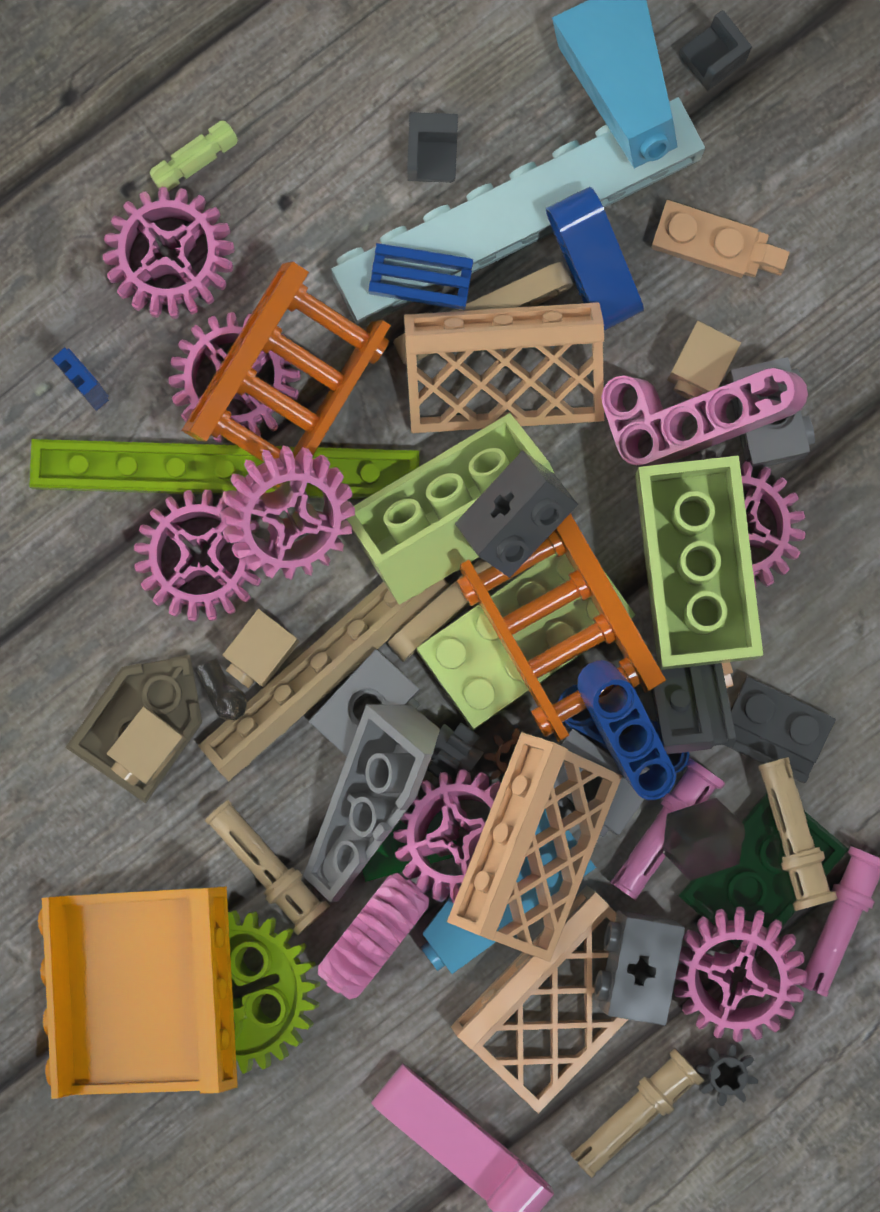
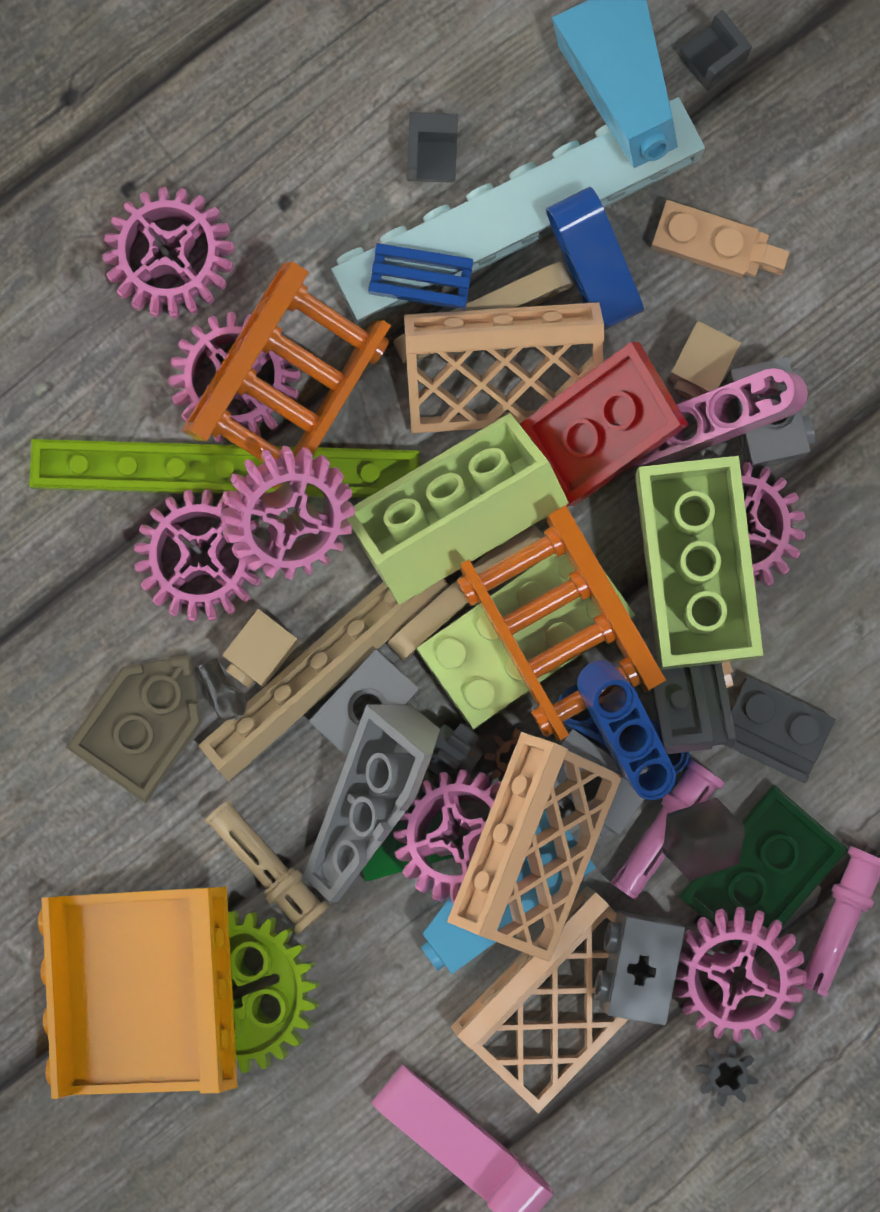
blue tile [52,347,109,411] -> none
tan brick [107,706,187,786] -> none
yellowish green axle [150,120,238,192] -> none
bright pink gear [318,873,429,1000] -> none
dark grey brick [455,450,578,578] -> none
tan pin [570,1048,705,1178] -> none
tan pin [758,757,838,911] -> none
none -> plate [520,341,688,506]

